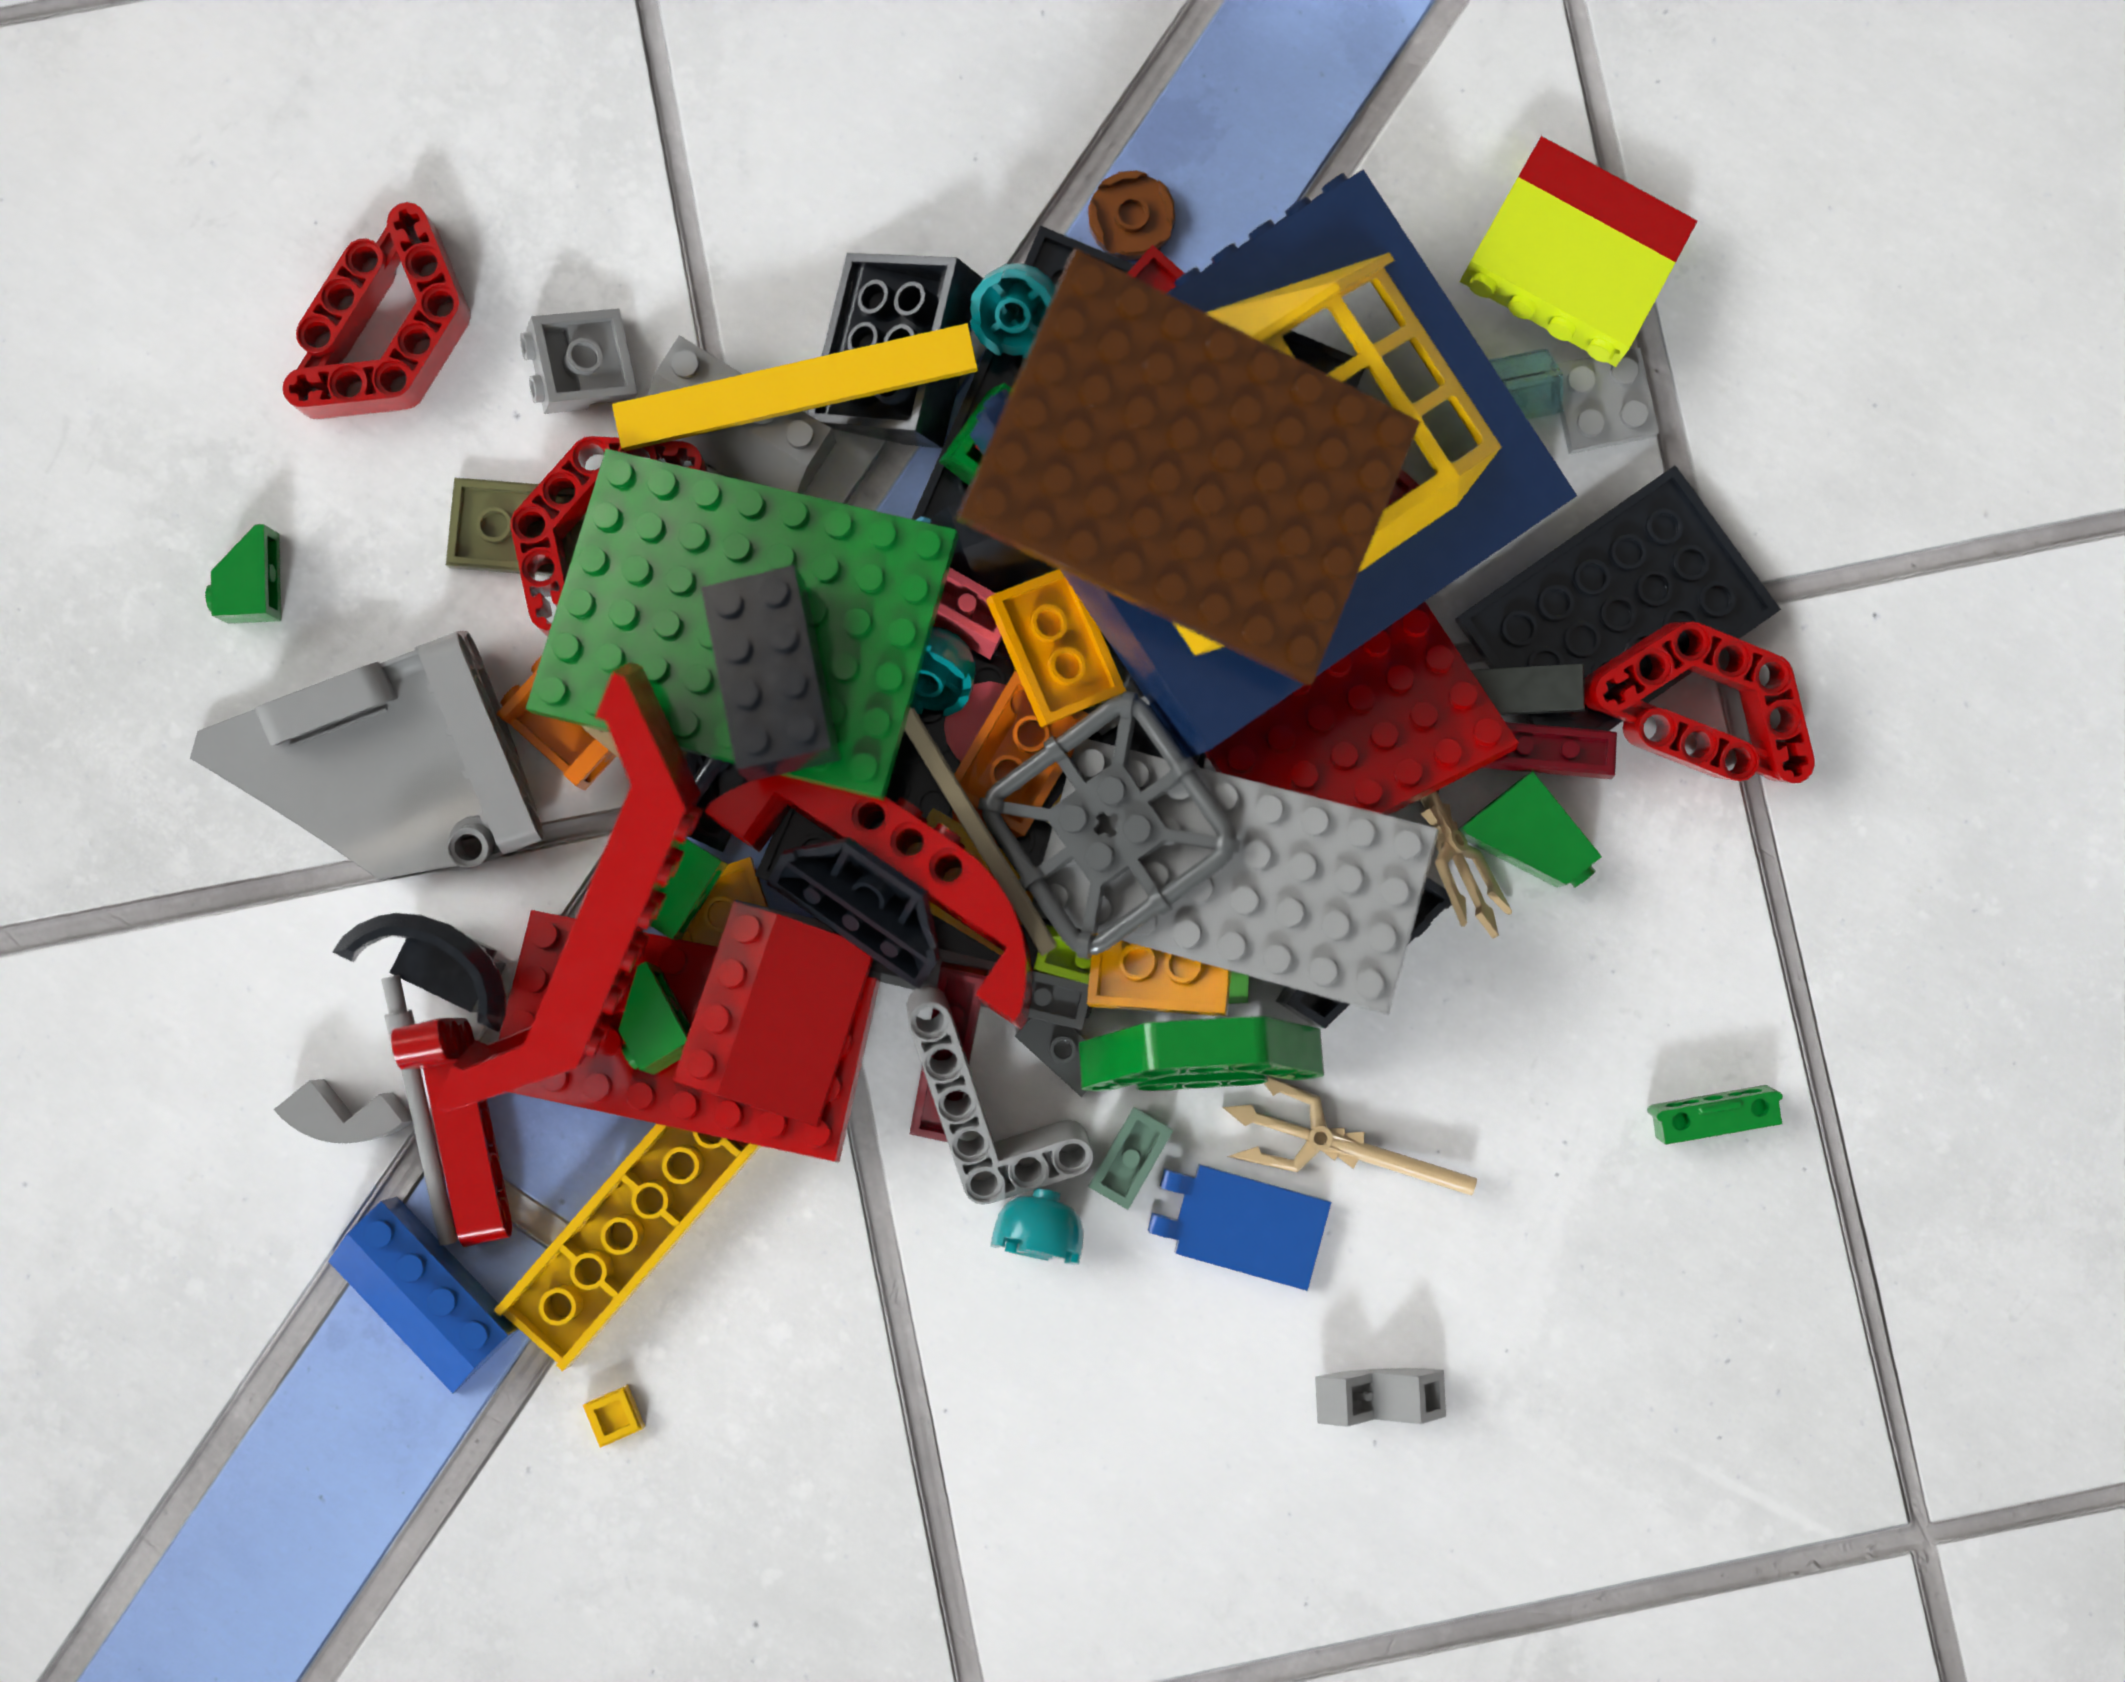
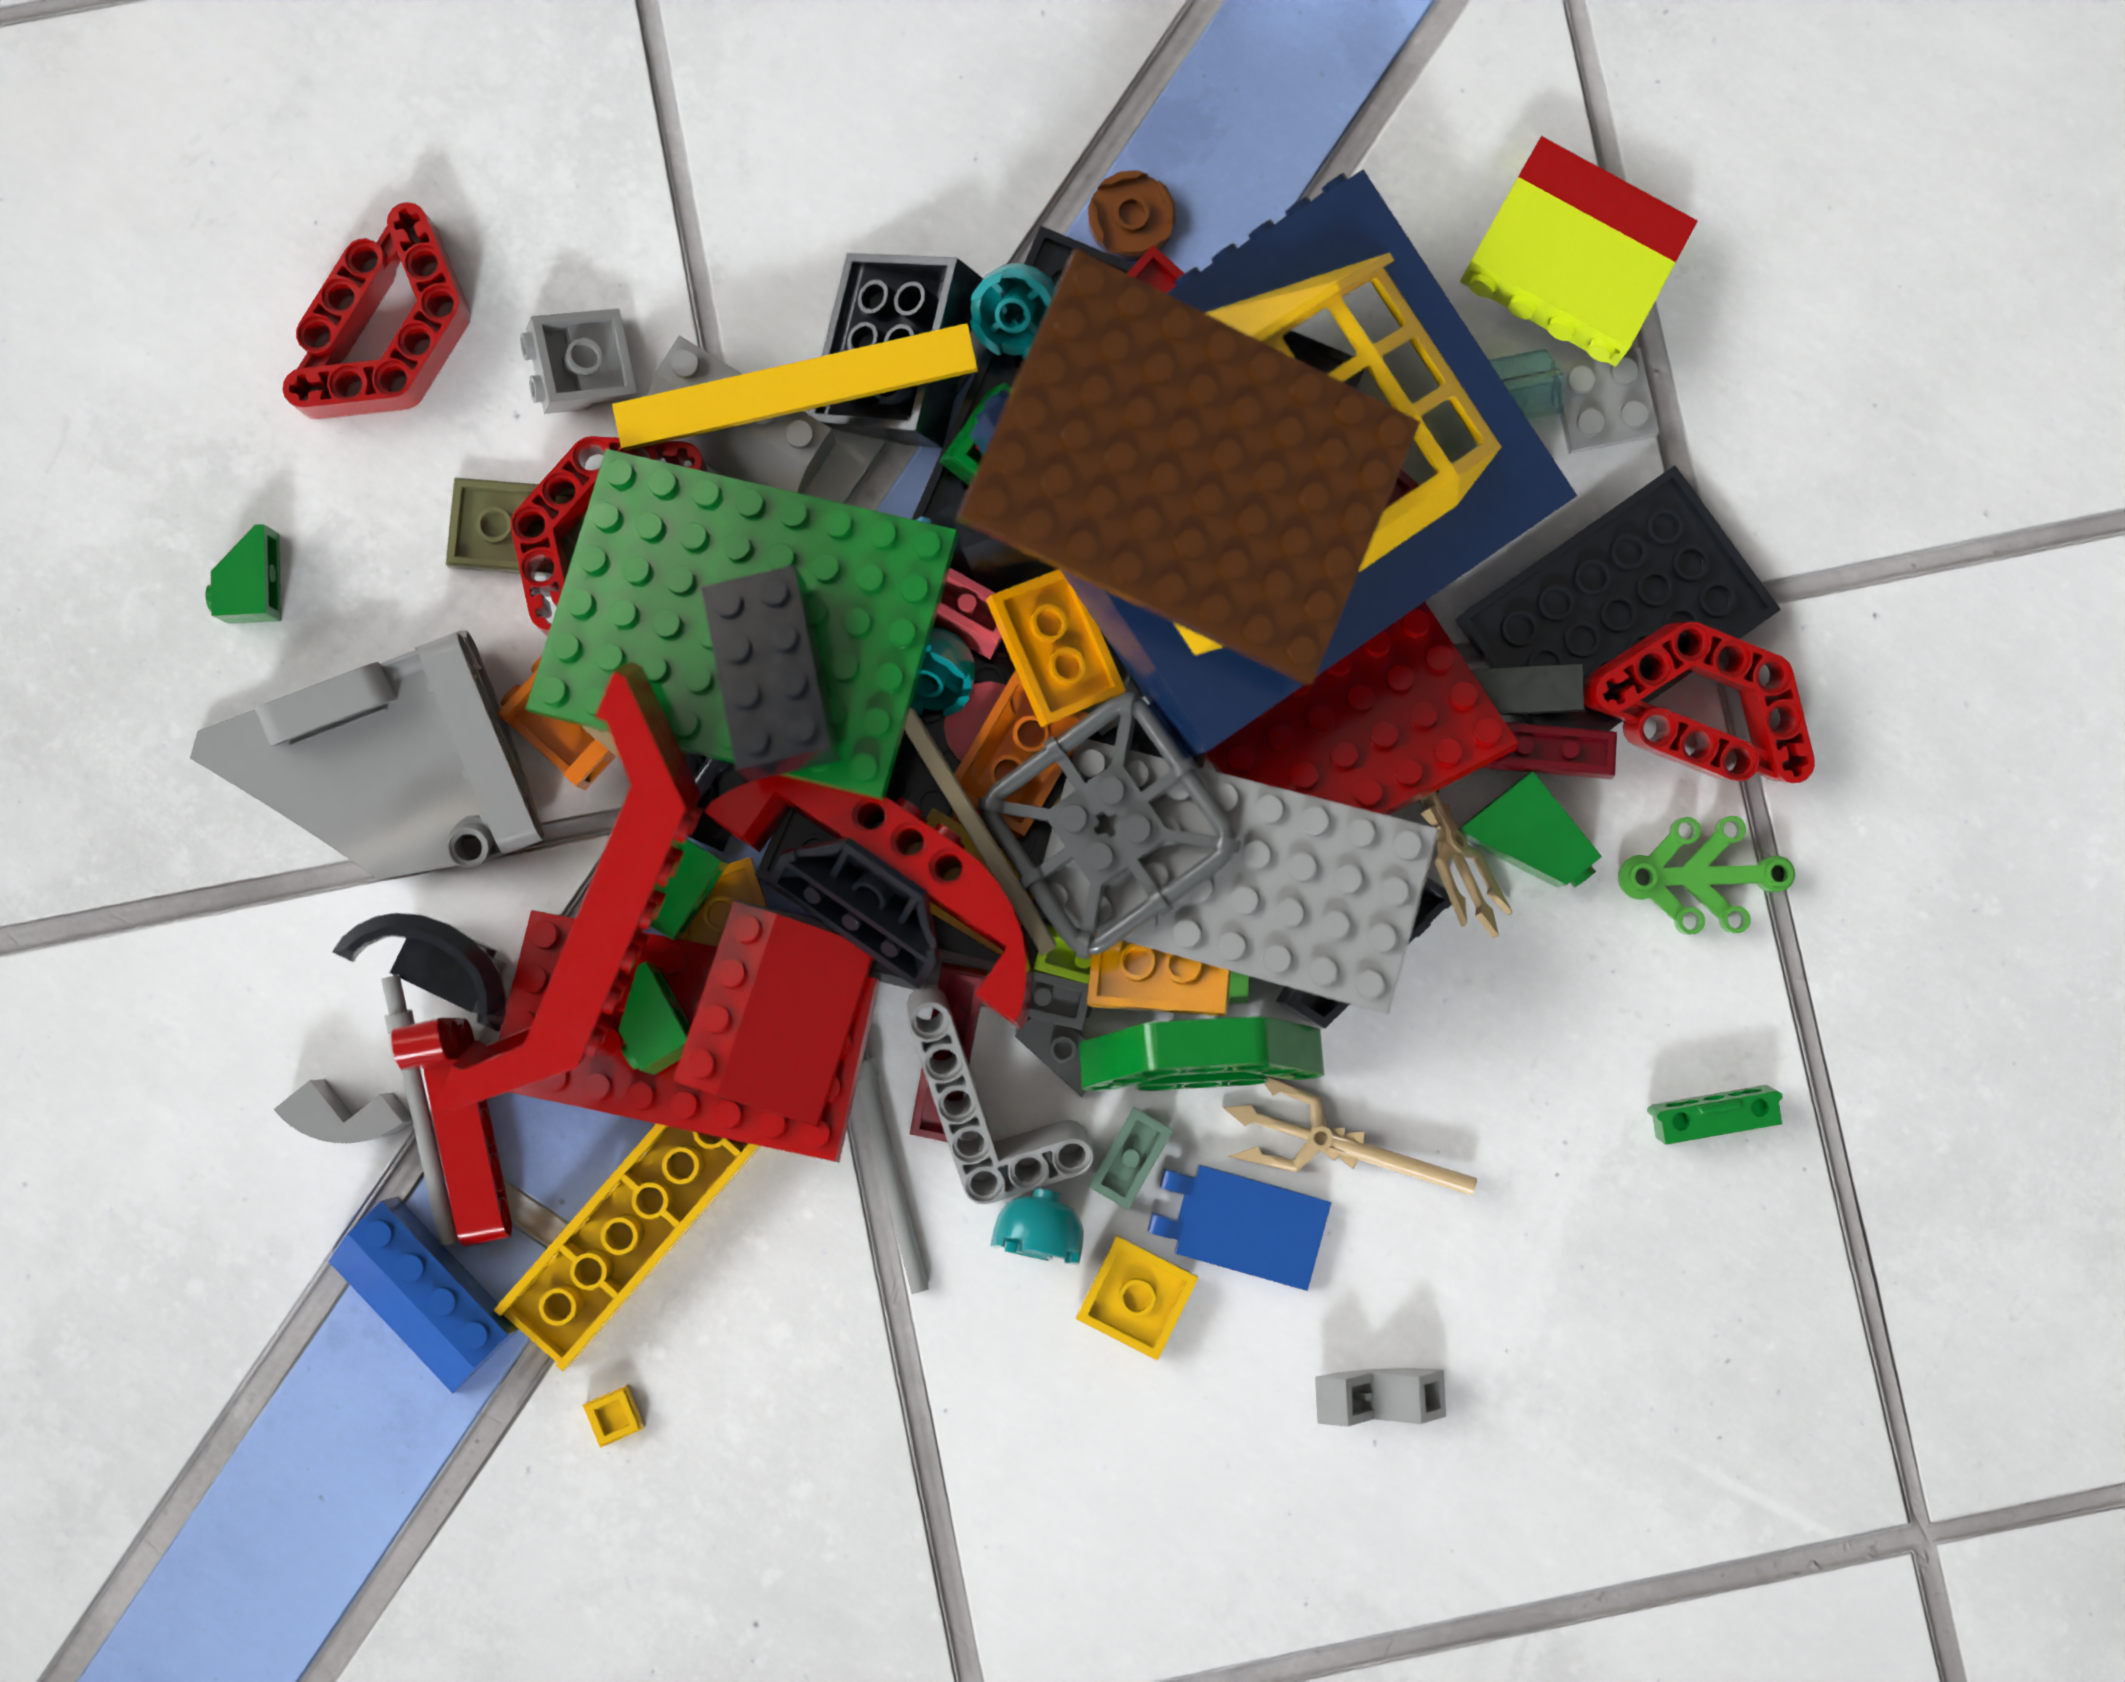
none -> light grey bar [858,1045,929,1294]
none -> yellow plate [1075,1234,1199,1361]
none -> bright green plant [1618,816,1795,935]

